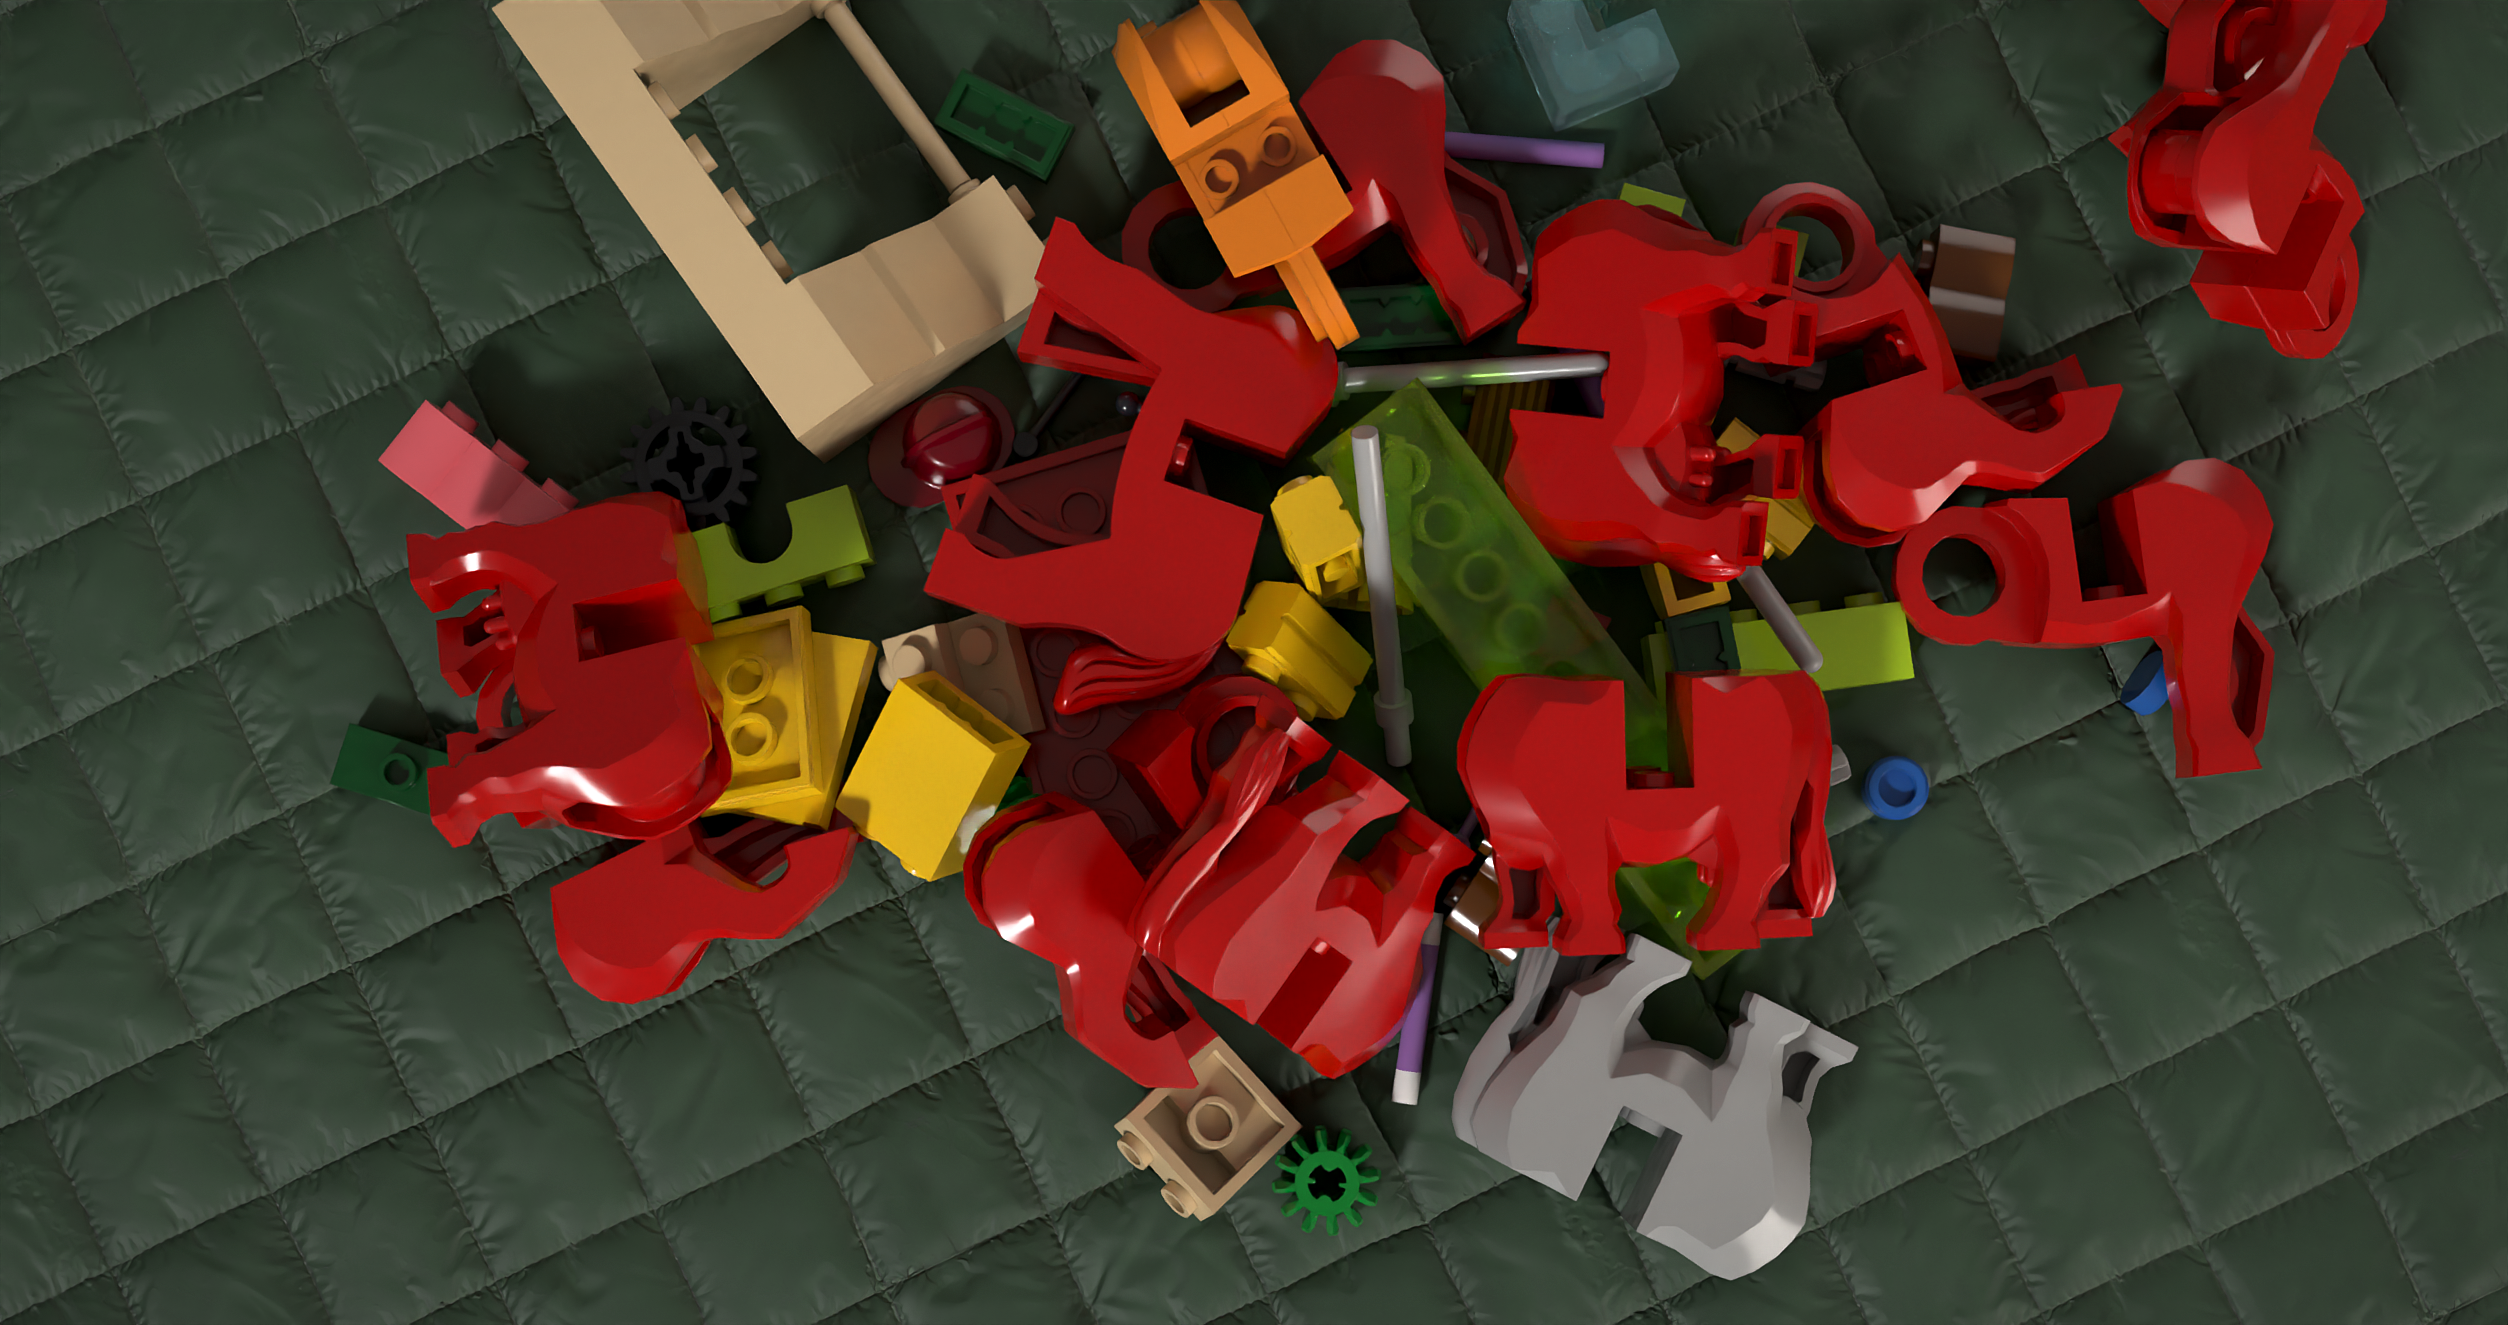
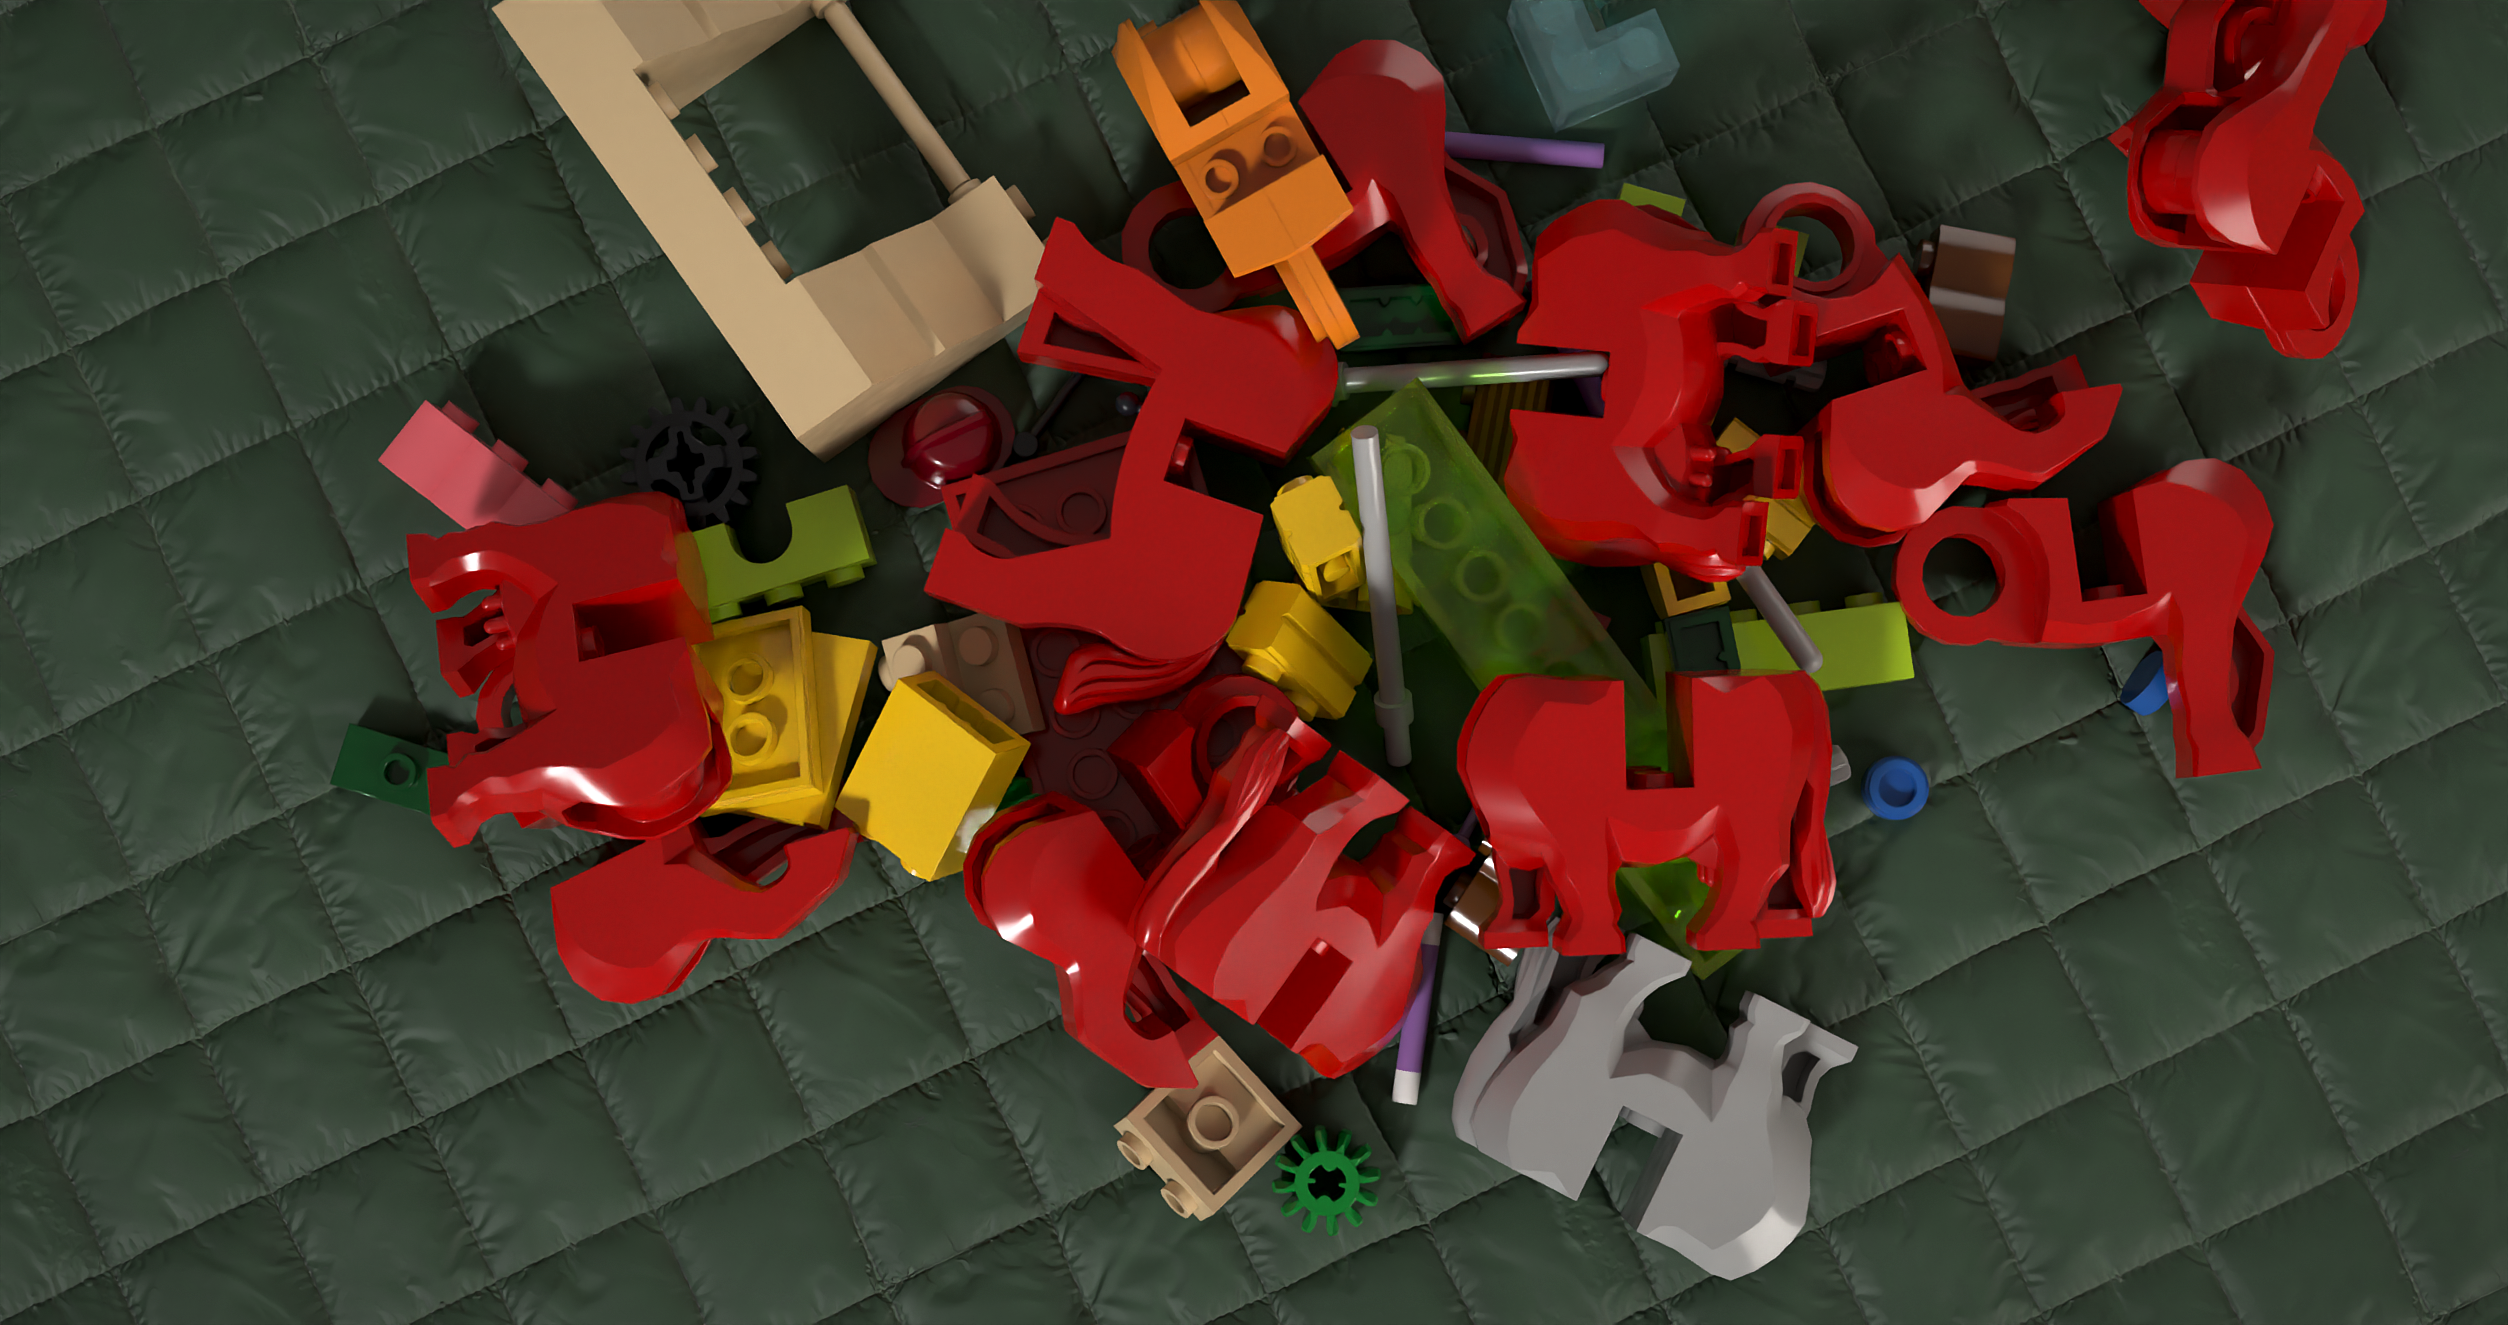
dark green plate [933,67,1076,185] -> none

